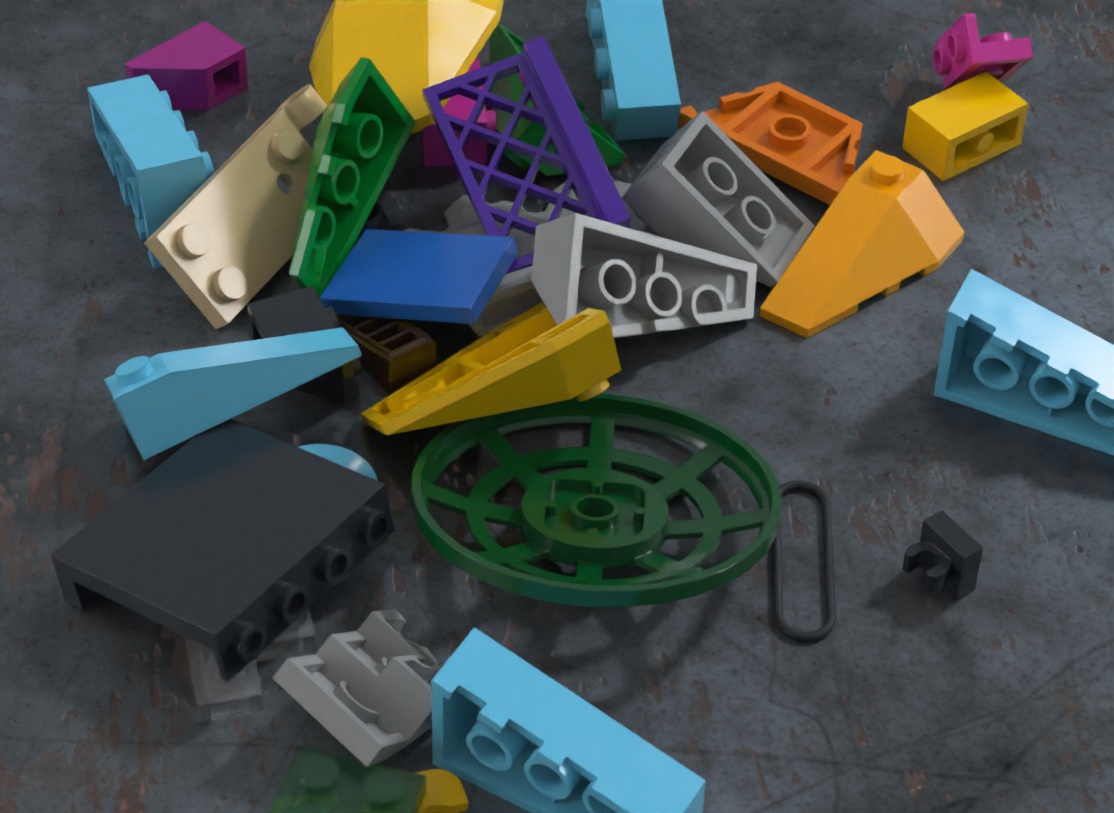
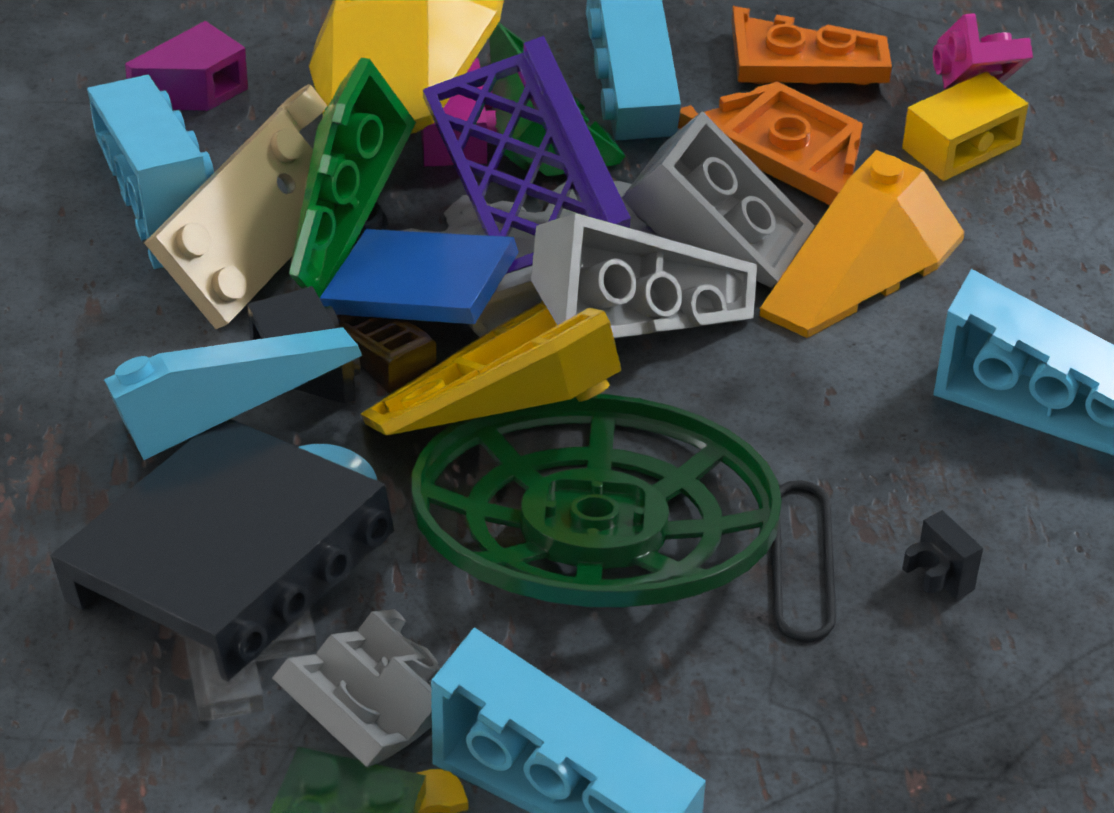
none -> orange wing [731,6,892,85]

